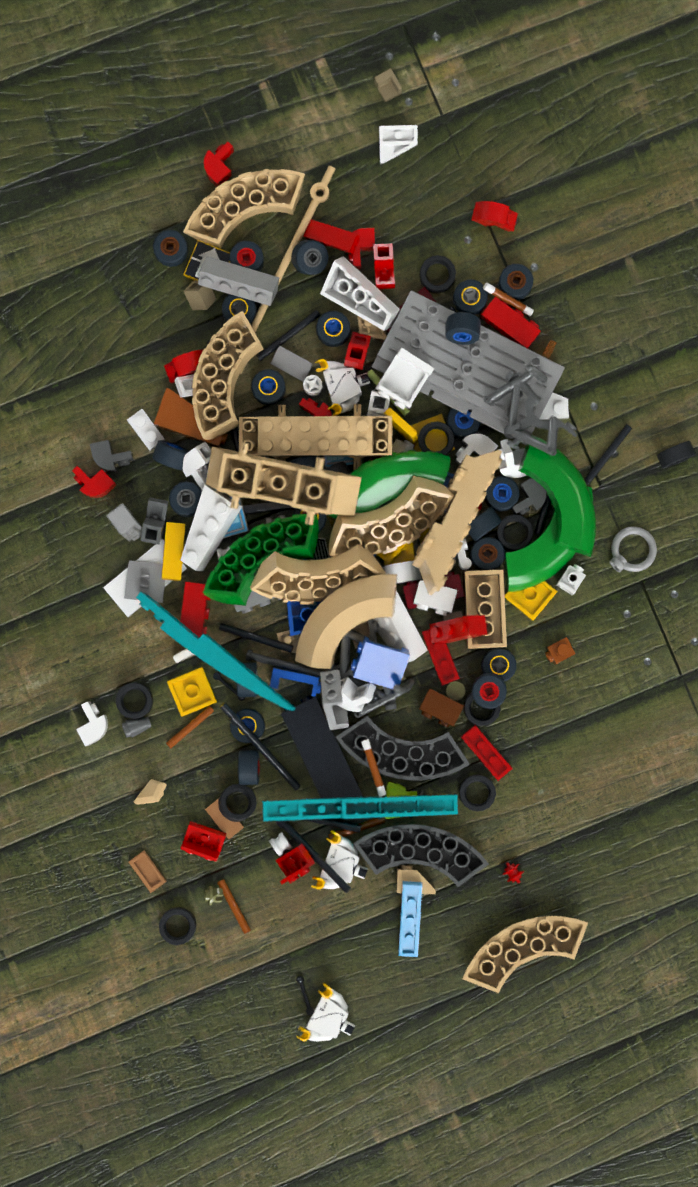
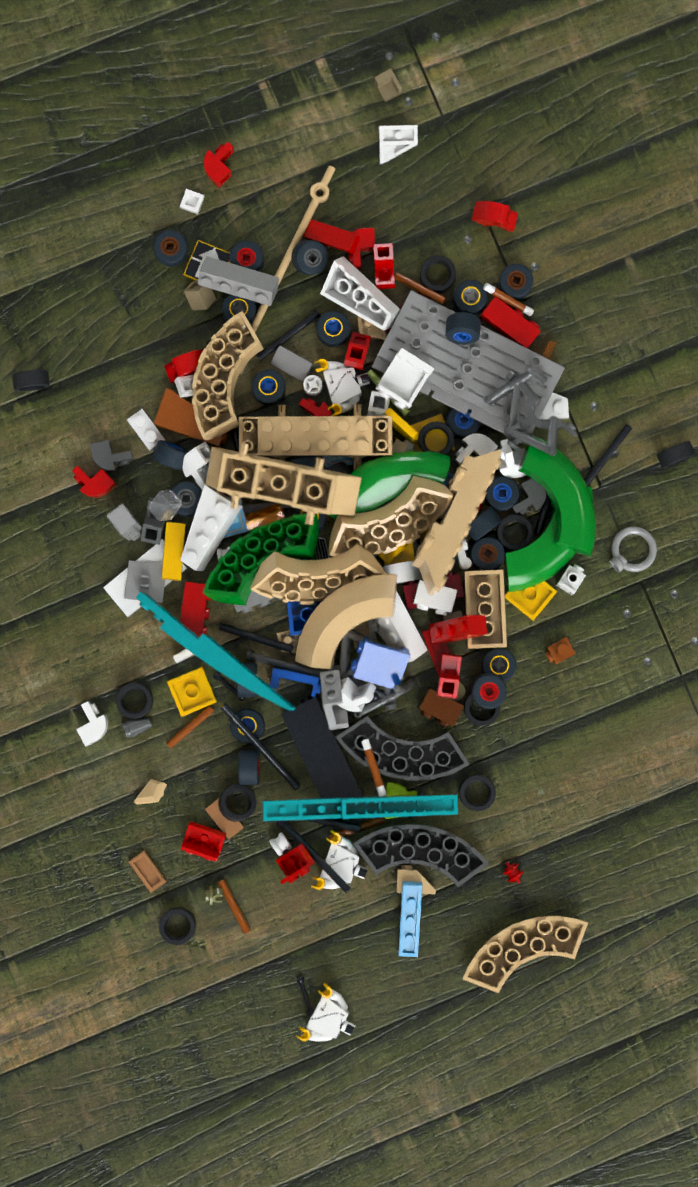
tan brick [183,169,305,249] -> none
red tile [461,725,513,781] -> none
none -> black tyre [12,370,50,392]
none -> clear panel [148,490,183,521]
none -> white plate [180,189,205,214]
none -> clear orange tile [245,503,284,530]
none -> dark orange bar [394,273,446,304]
none -> red brick [437,653,462,699]

